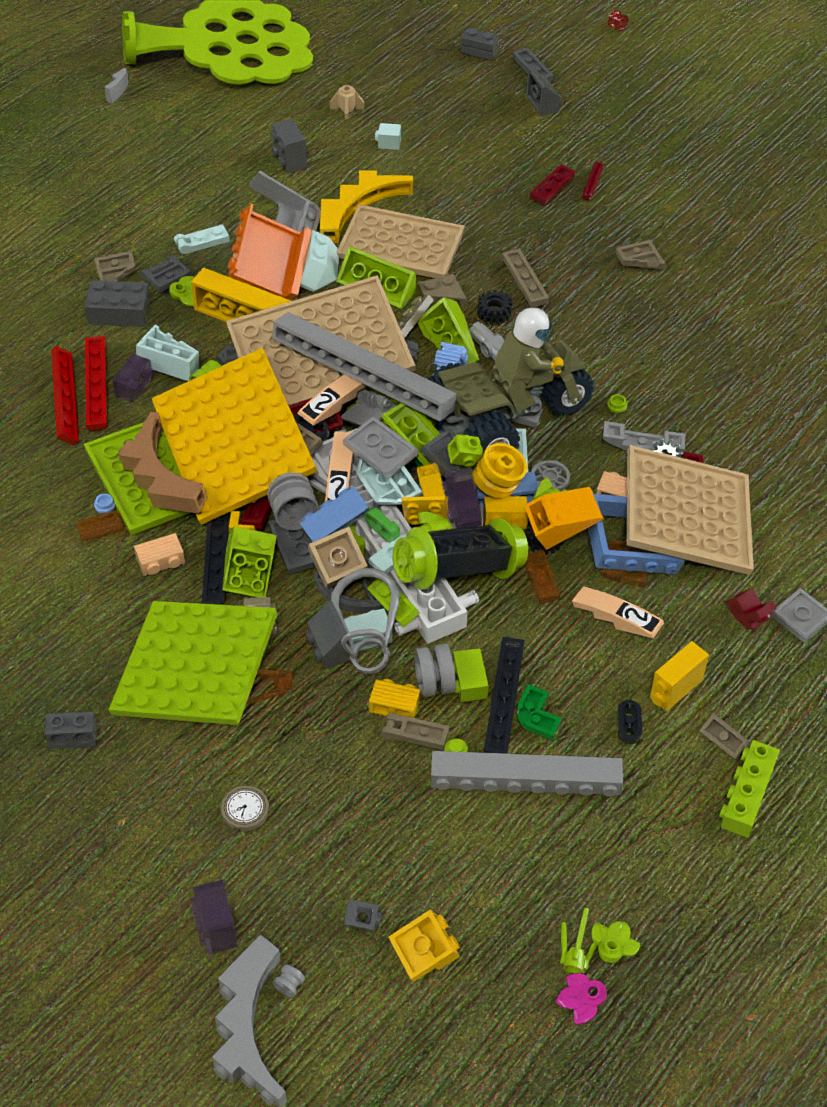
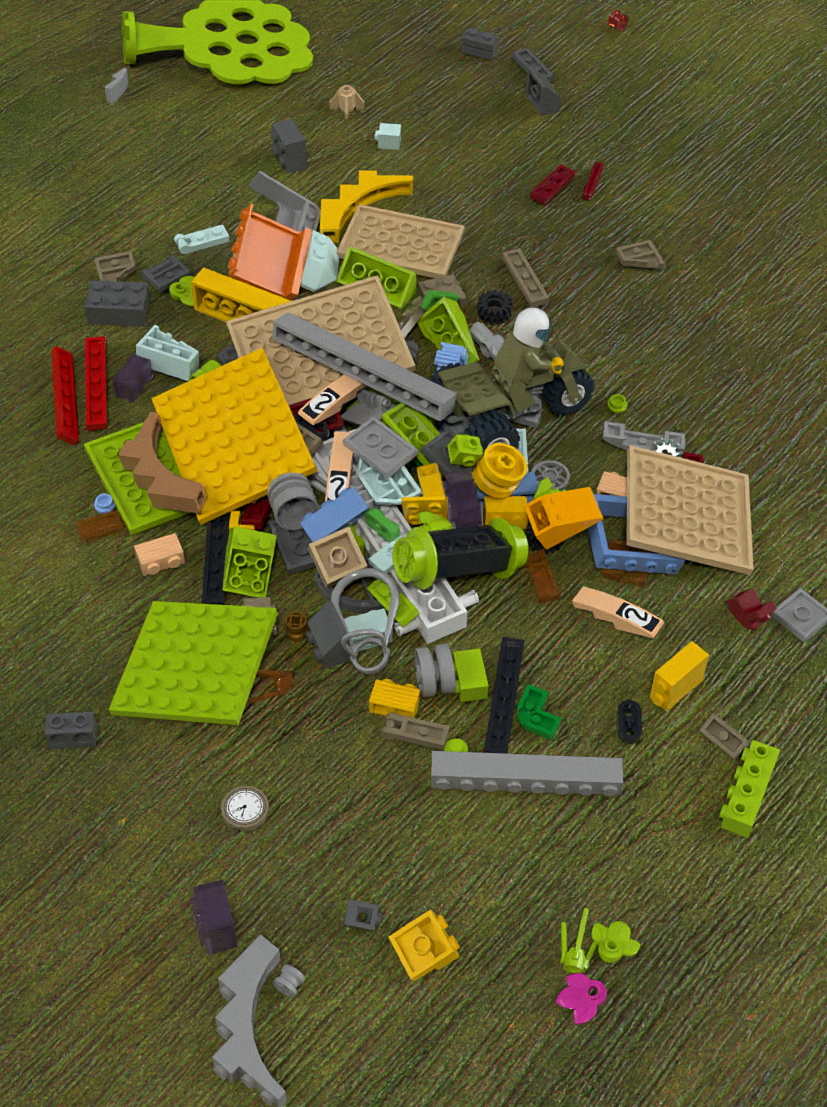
none -> pearl gold wheel [285,611,308,642]
none -> bright green plate [420,290,459,311]

